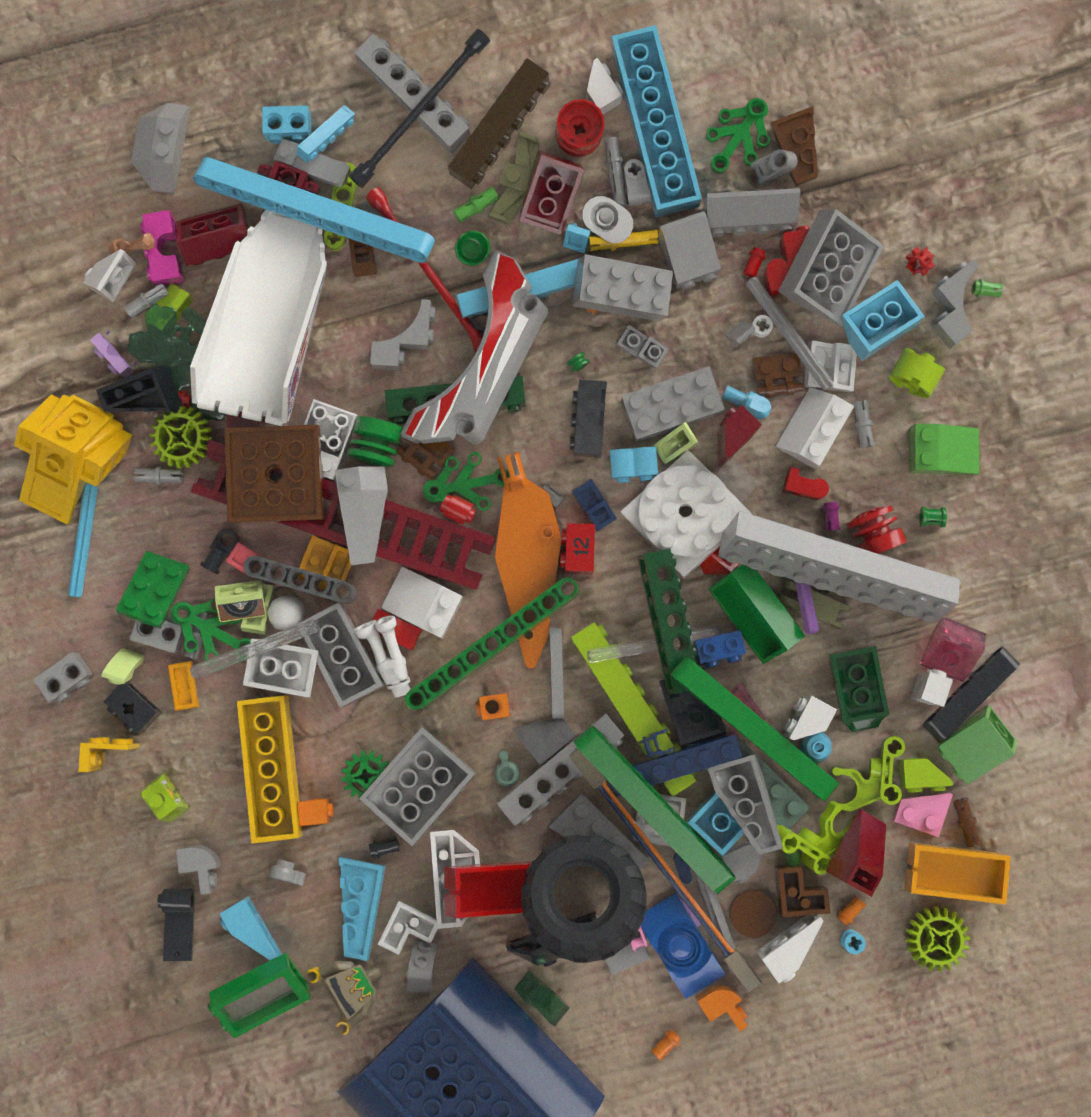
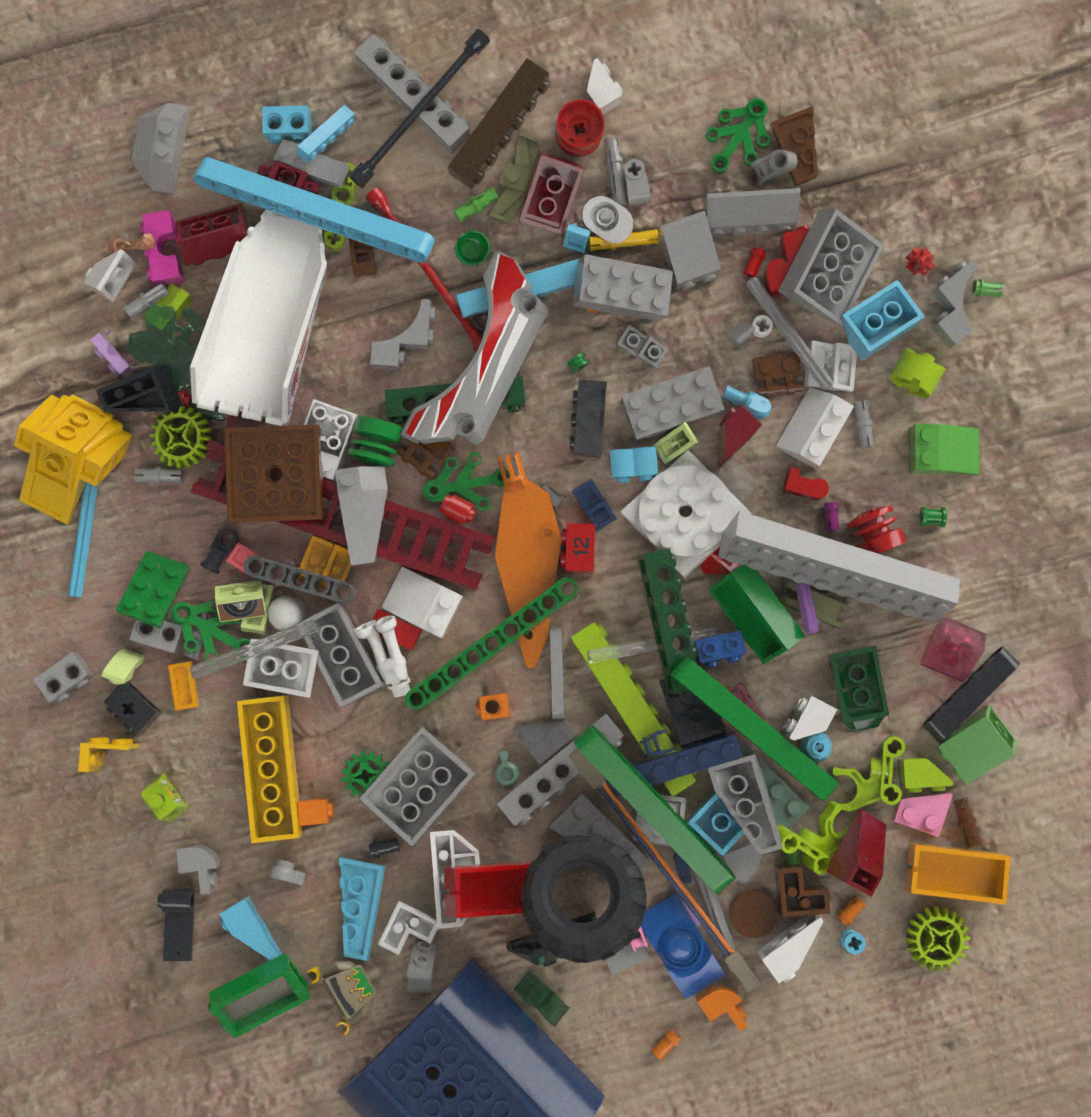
medium azure brick [611,25,702,218] -> none
white brick [910,669,953,707] -> none

